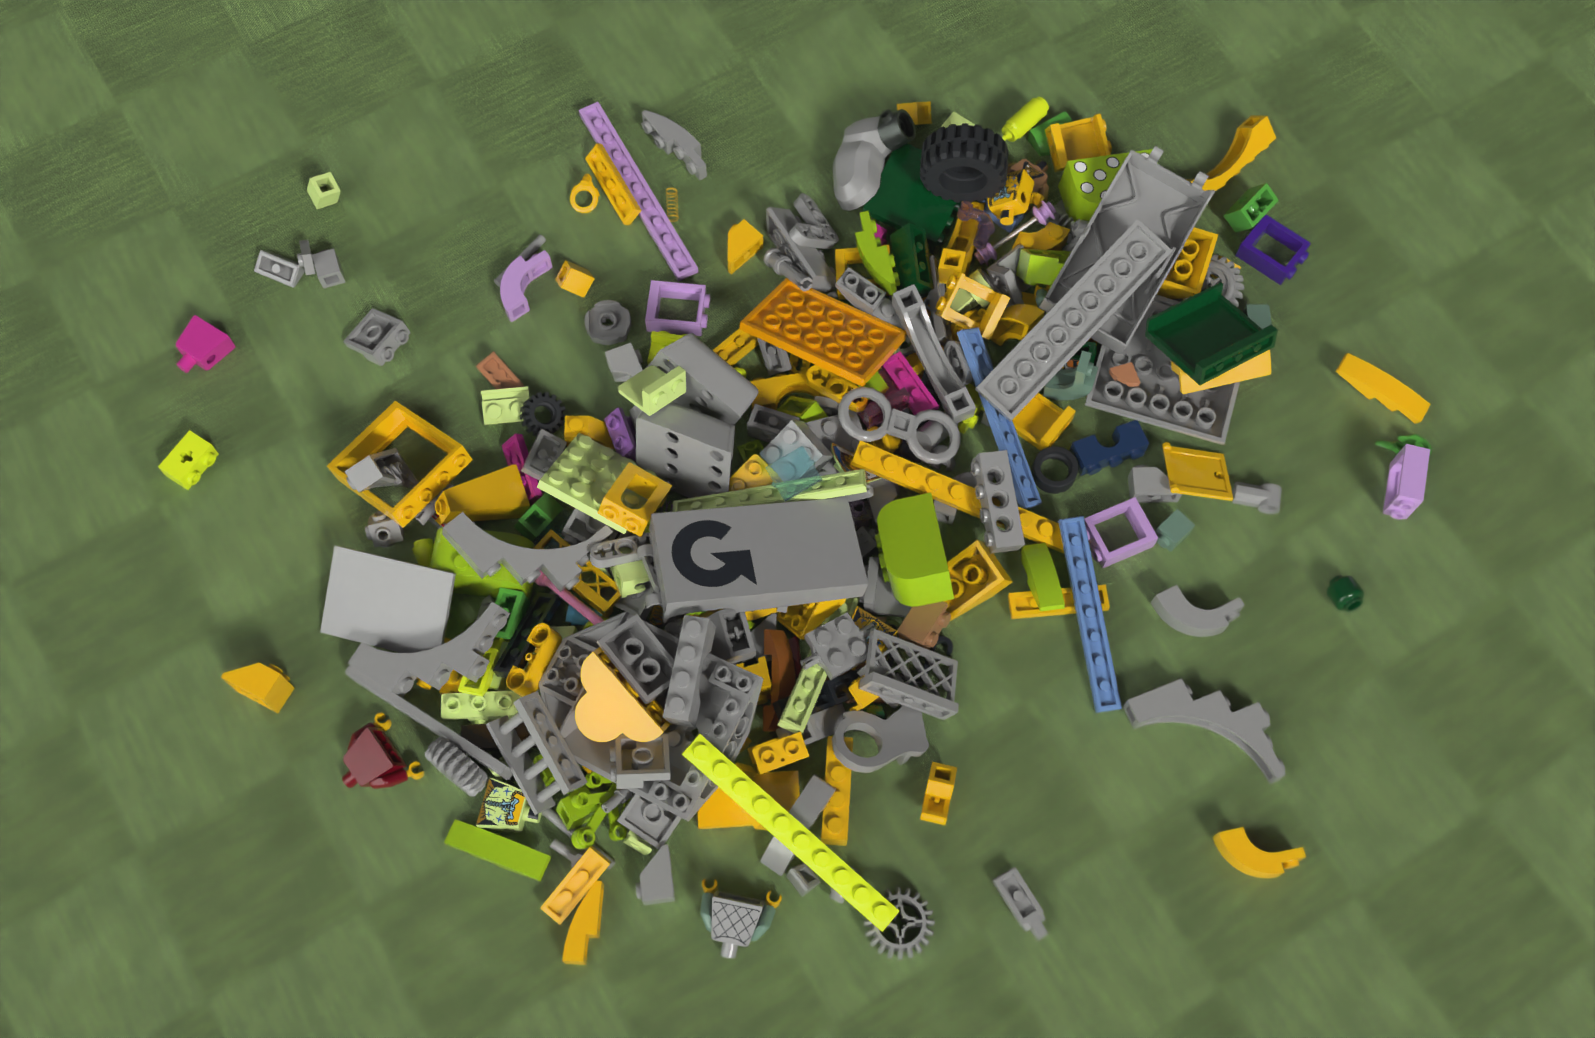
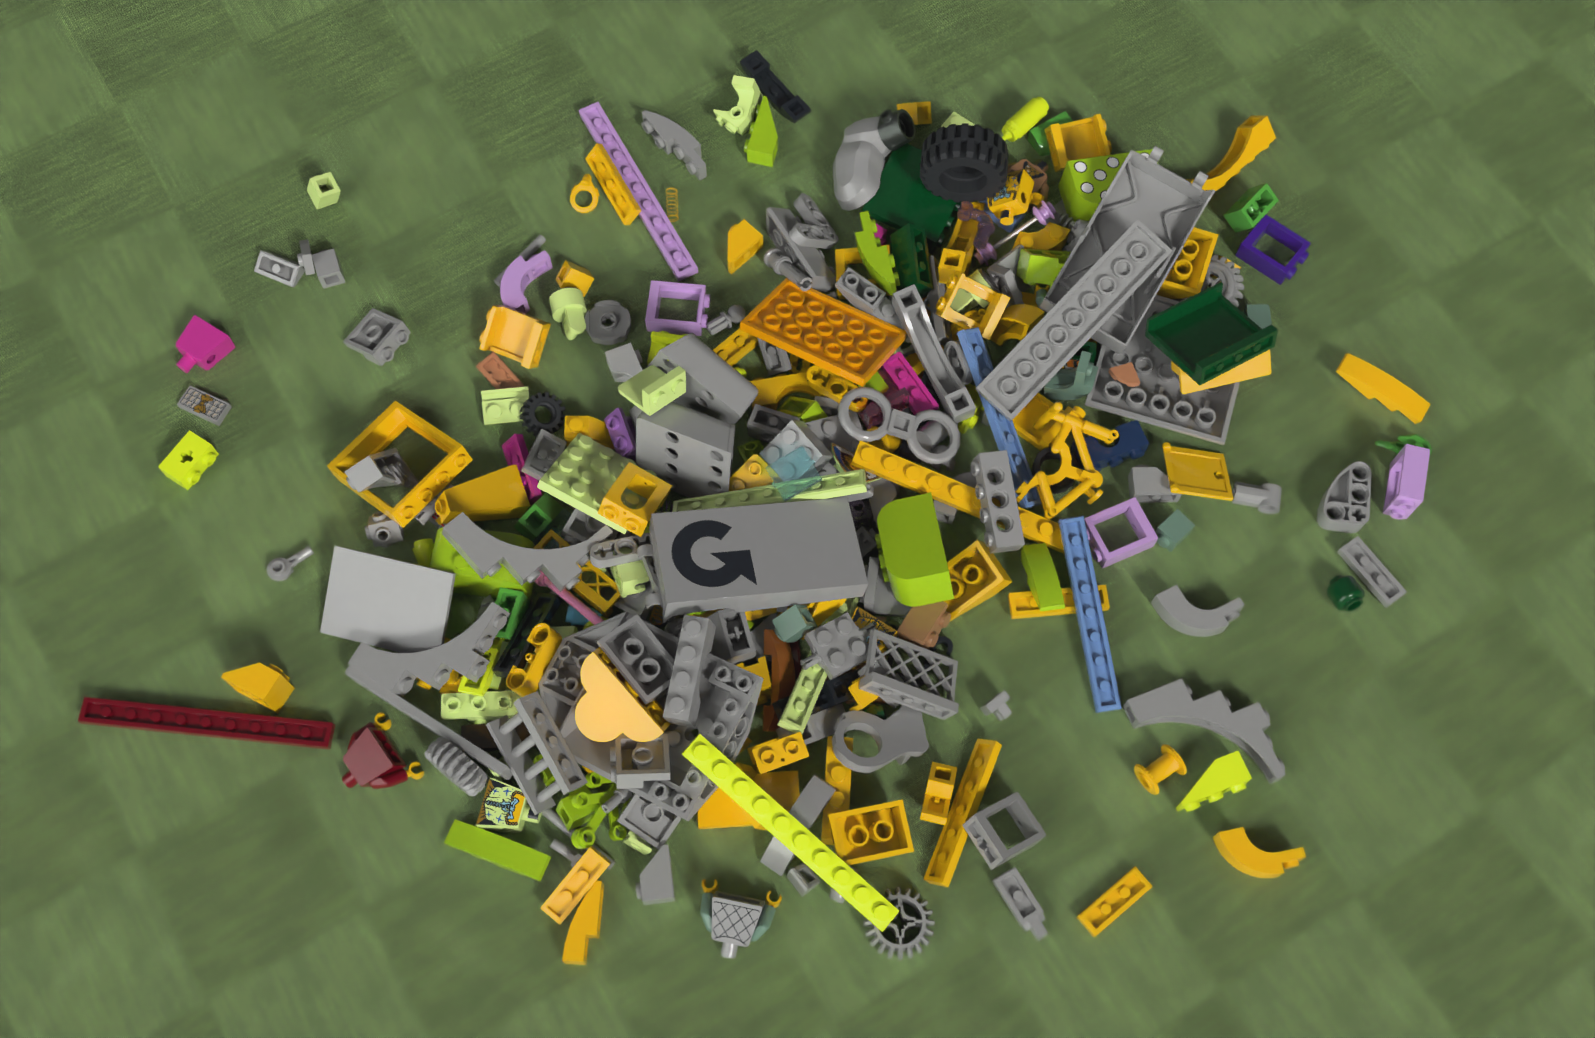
none -> dark red plate [78,697,335,750]
none -> light grey tile [177,386,232,426]
none -> light grey plate [267,546,314,581]
none -> yellow panel [479,305,551,369]
none -> yellowish green piece [549,287,587,340]
none -> light grey axle [706,305,746,335]
none -> yellowish green tile [713,75,763,136]
none -> black slope [740,50,812,124]
none -> lime slope [744,96,778,167]
none -> sand green brick [772,604,818,643]
none -> yellow slope [827,799,914,866]
none -> yellow plate [923,738,1002,887]
none -> light grey window [962,791,1047,870]
none -> light grey tile [980,690,1012,721]
none -> yellow piece [1015,402,1119,520]
none -> yellow tile [1076,866,1153,938]
none -> yellow hose [1134,744,1187,795]
none -> neon yellow slope [1176,751,1252,812]
none -> light grey beam [1316,461,1371,533]
none -> light grey plate [1337,536,1407,608]

